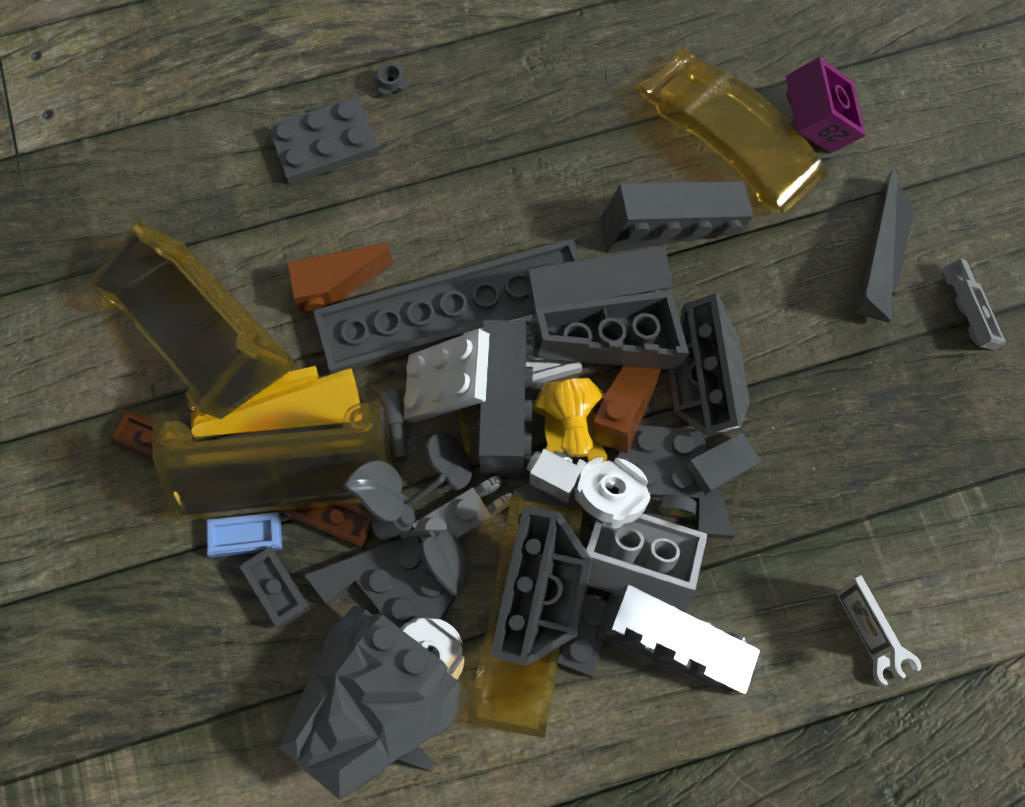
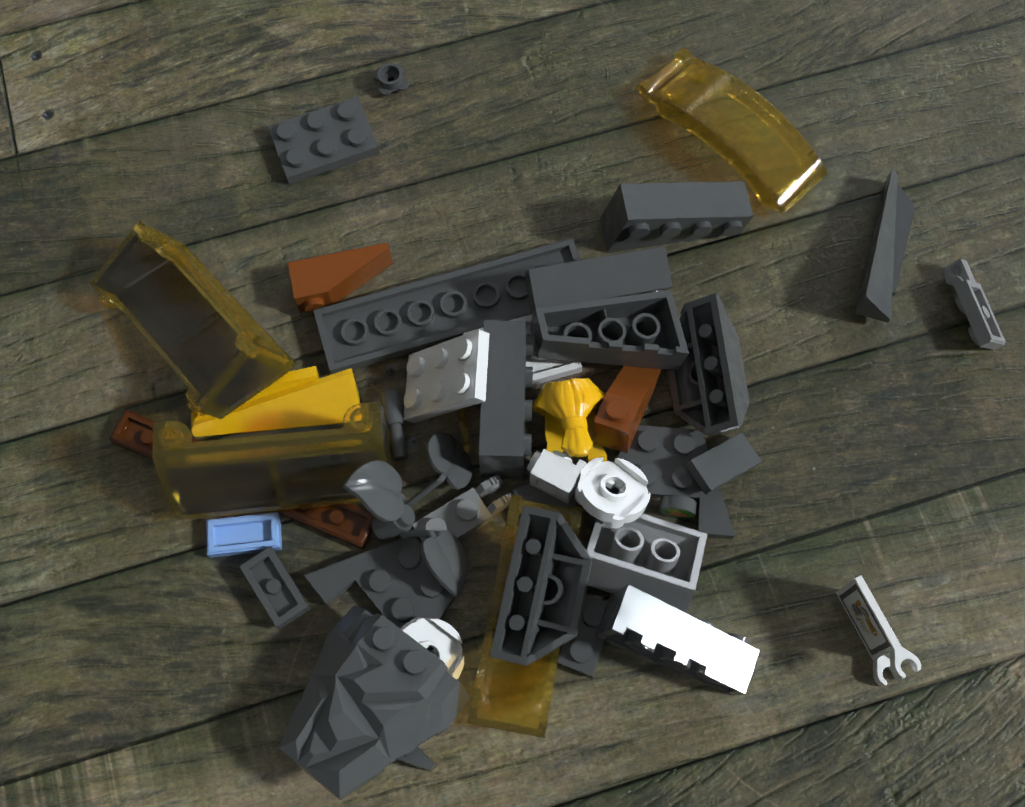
magenta brick [785,57,866,153] -> none

